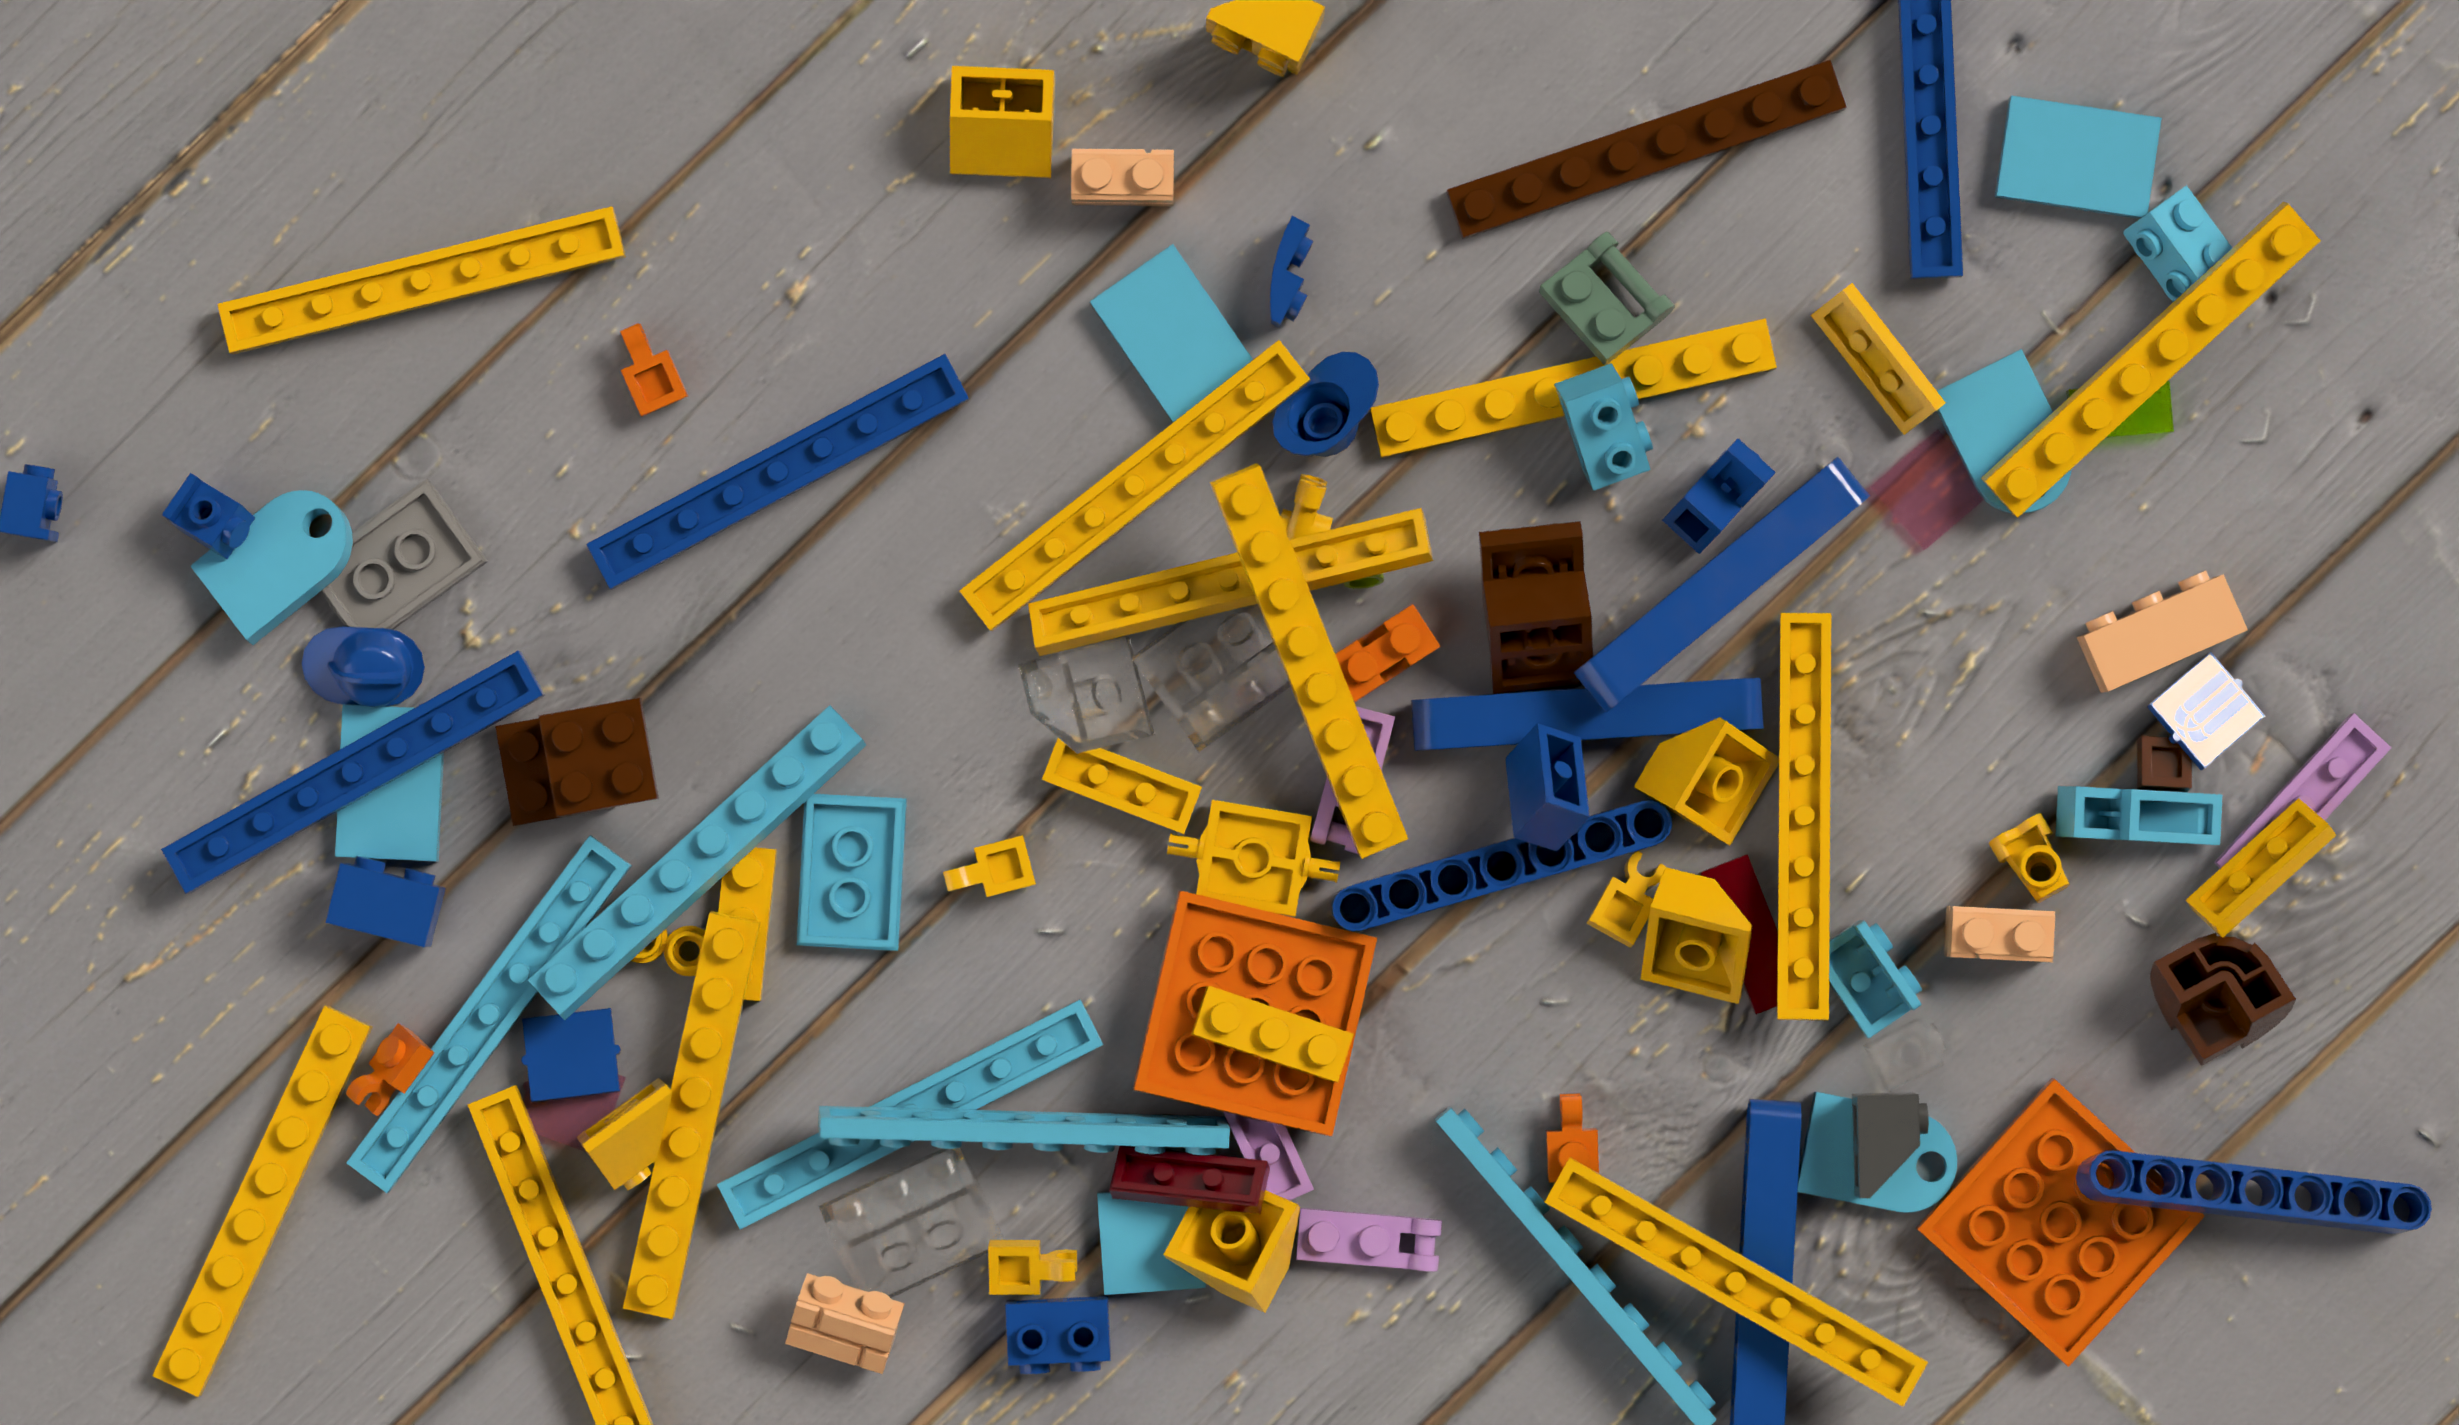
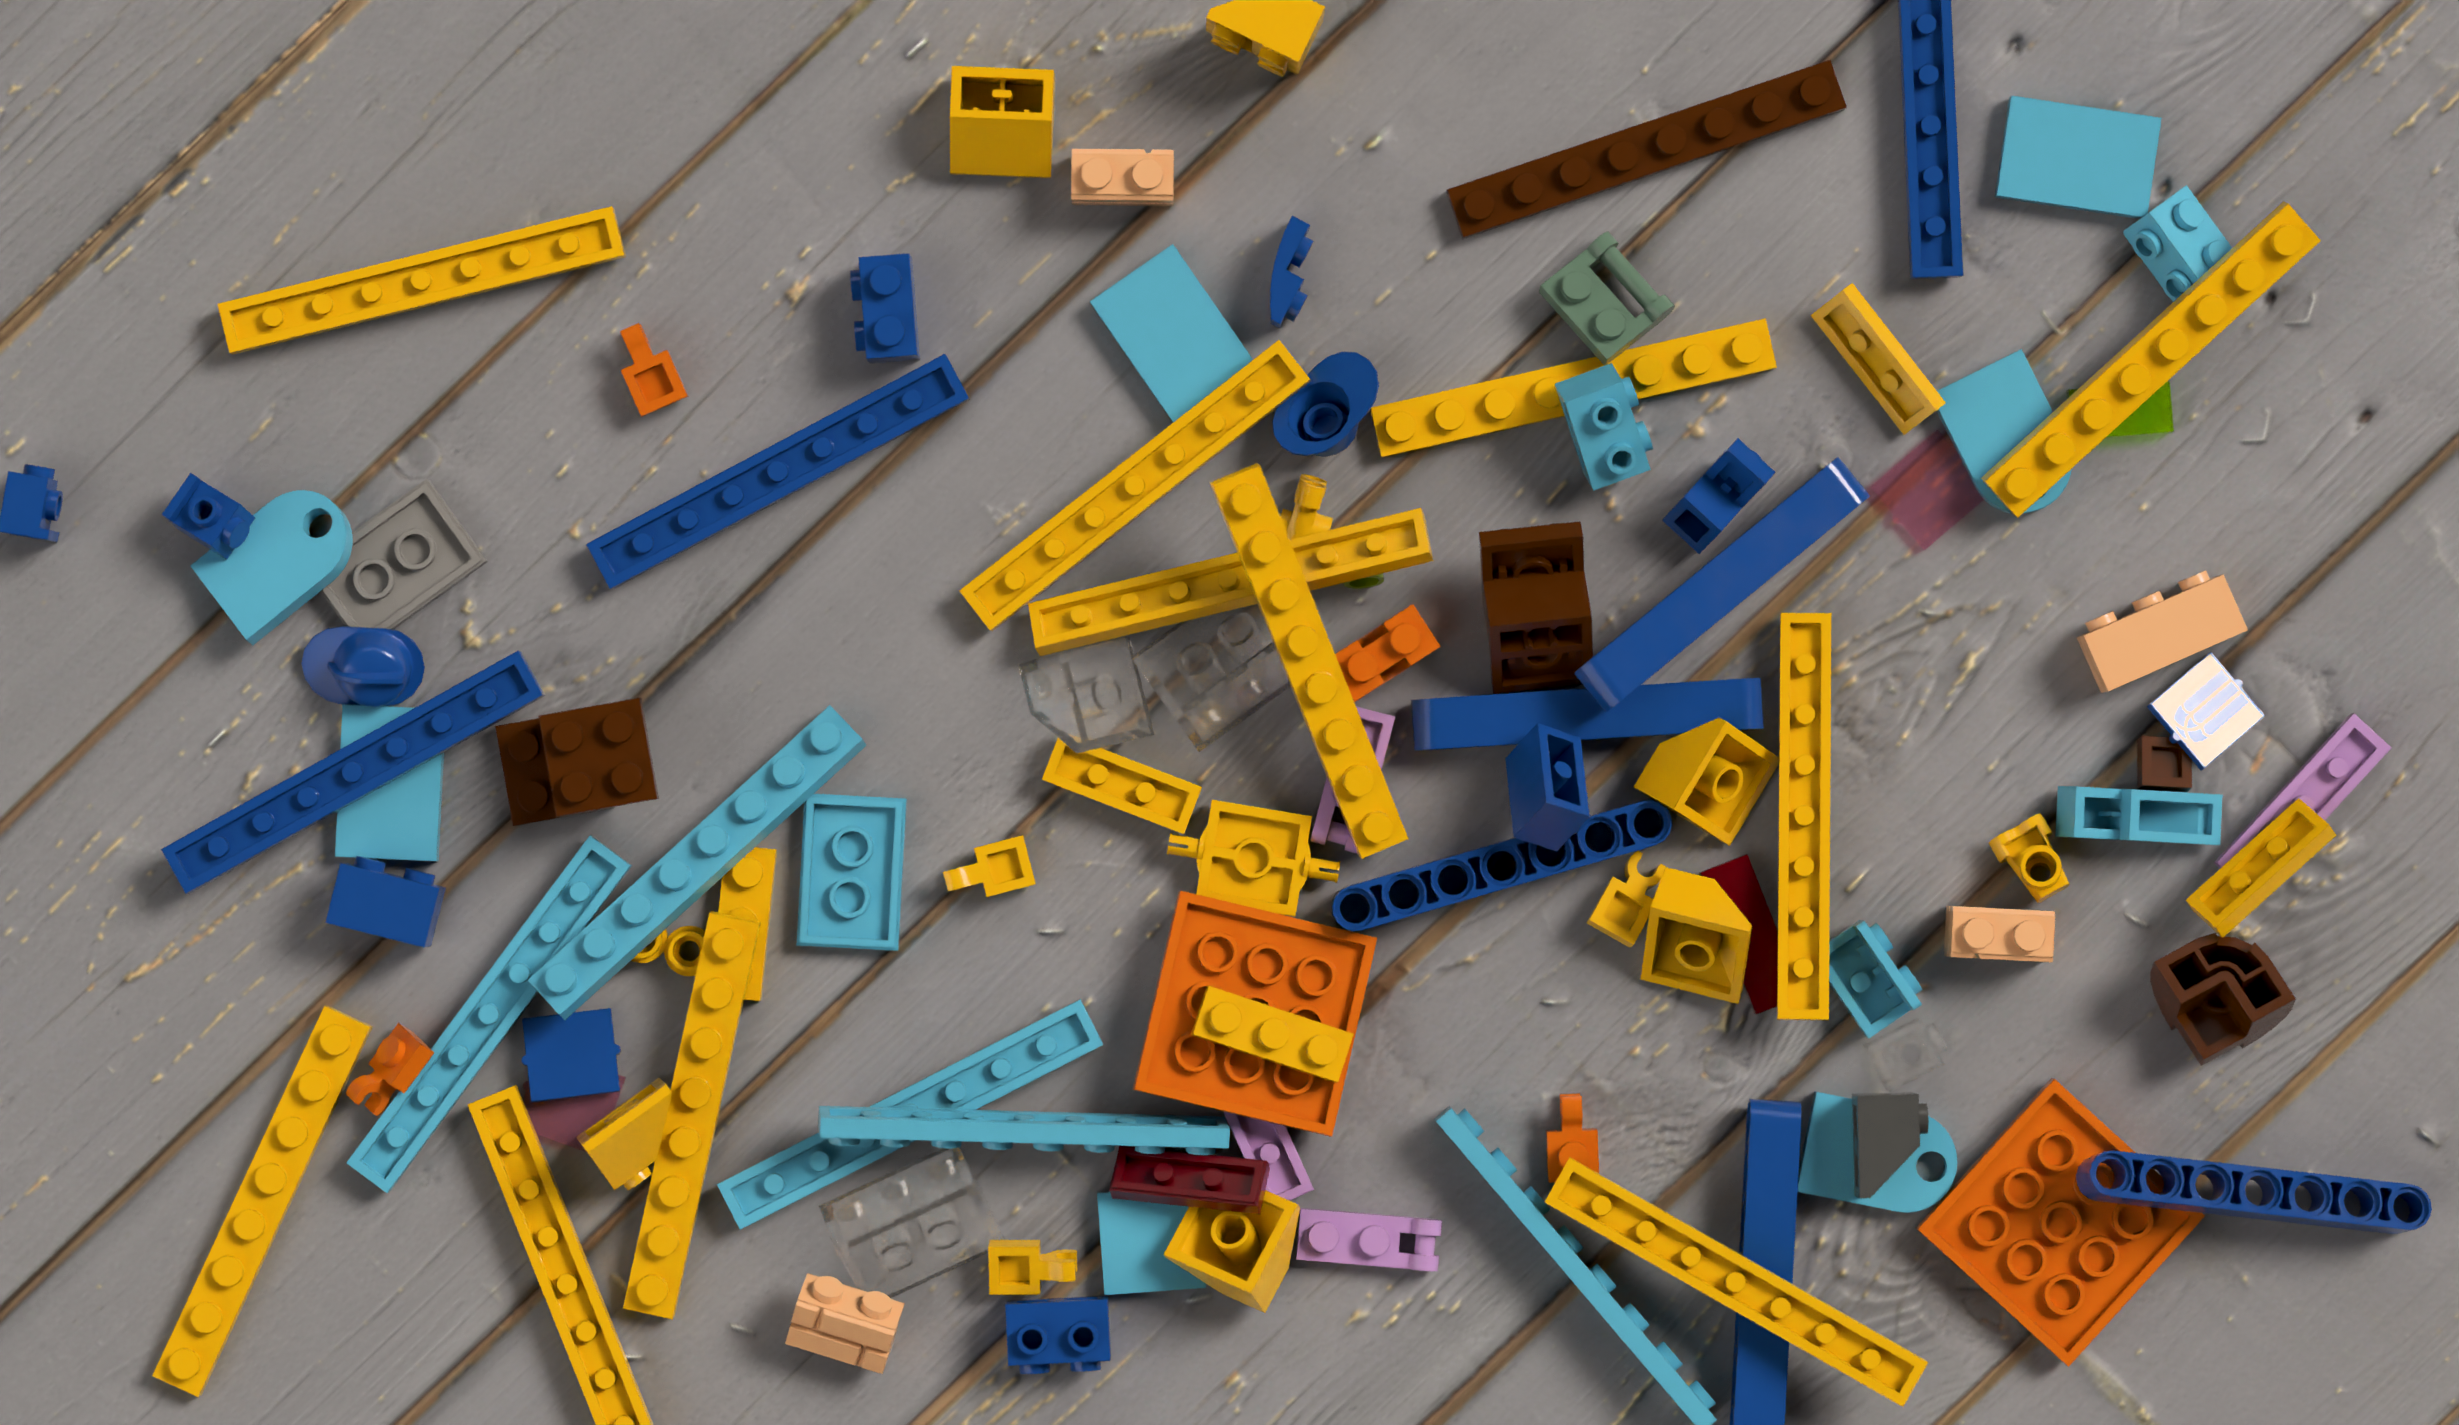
none -> blue brick [850,253,920,364]

